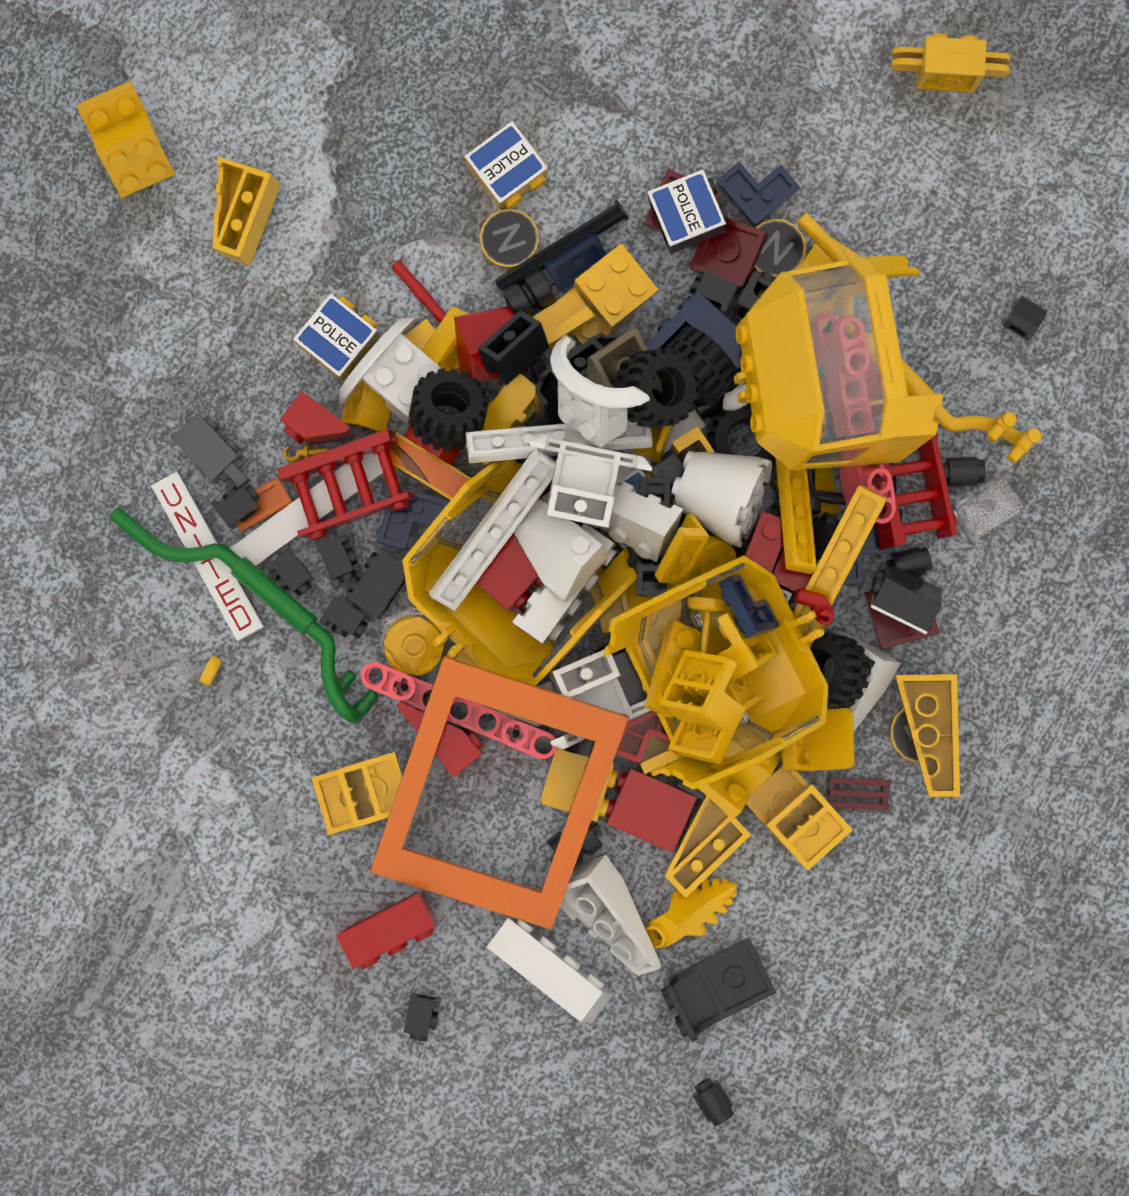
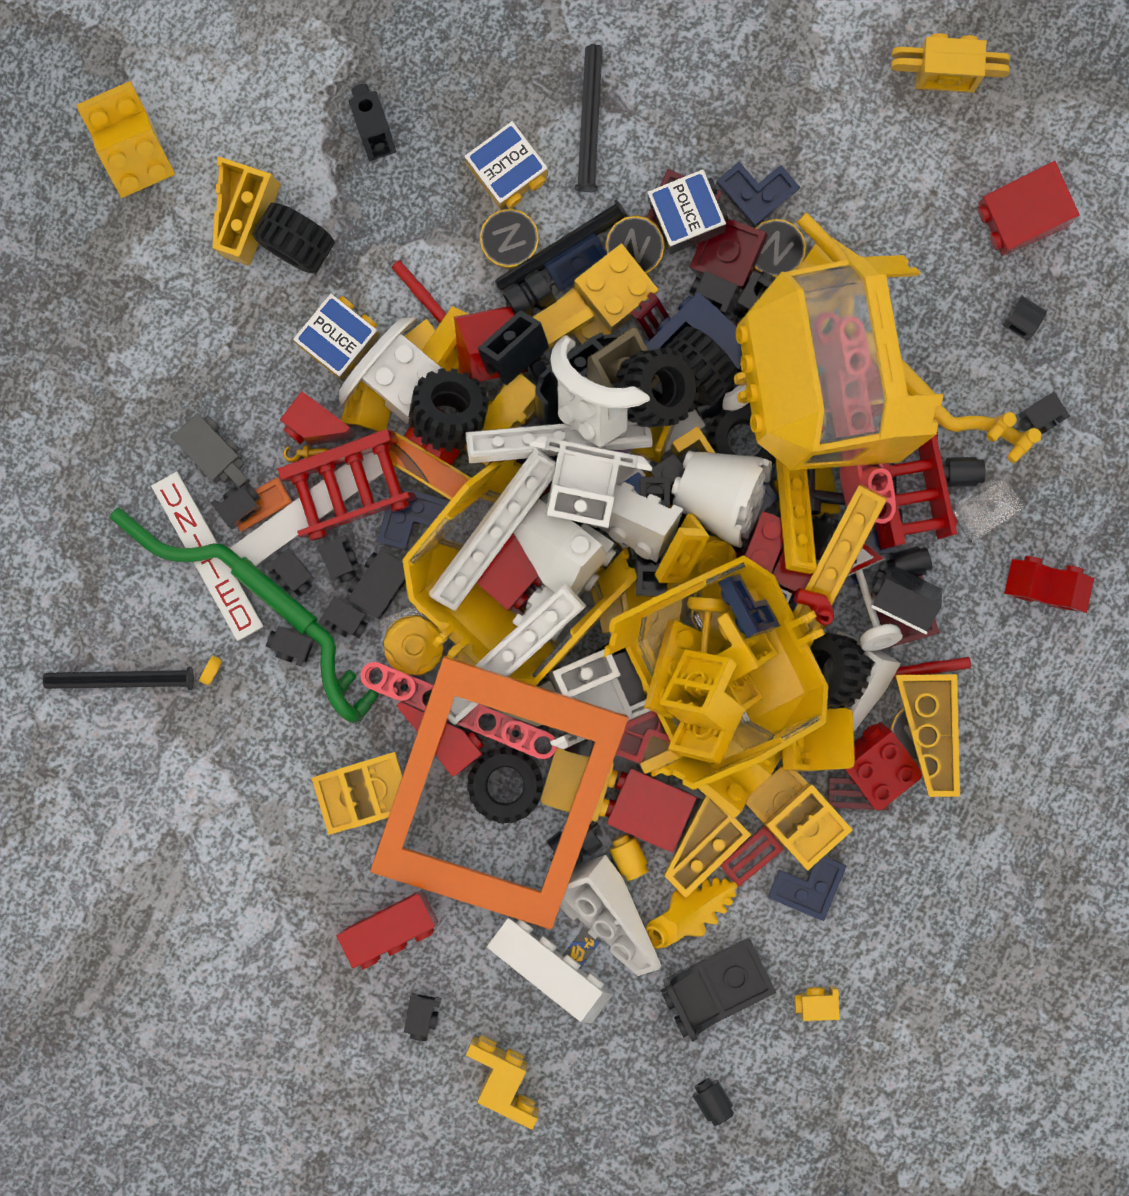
none -> black axle [43,666,194,690]
none -> black tyre [252,203,335,274]
none -> black brick [266,626,315,667]
none -> black torso [348,84,397,161]
none -> white tile [447,583,586,726]
none -> yellow bracket [466,1035,539,1130]
none -> black tyre [467,747,543,824]
none -> sticker [562,927,601,969]
none -> black axle [574,44,603,192]
none -> black tile [606,215,666,273]
none -> yellow brick [609,834,649,881]
none -> dark red tile [630,292,669,340]
none -> red tile [720,826,784,887]
none -> dark blue plate [767,856,847,921]
none -> yellow brick [794,986,840,1021]
none -> red bracket [842,722,922,811]
none -> white piece [847,543,903,651]
none -> red piece [893,657,971,679]
none -> red slope [977,161,1080,256]
none -> red brick [1004,556,1095,613]
none -> black brick [1018,392,1070,434]

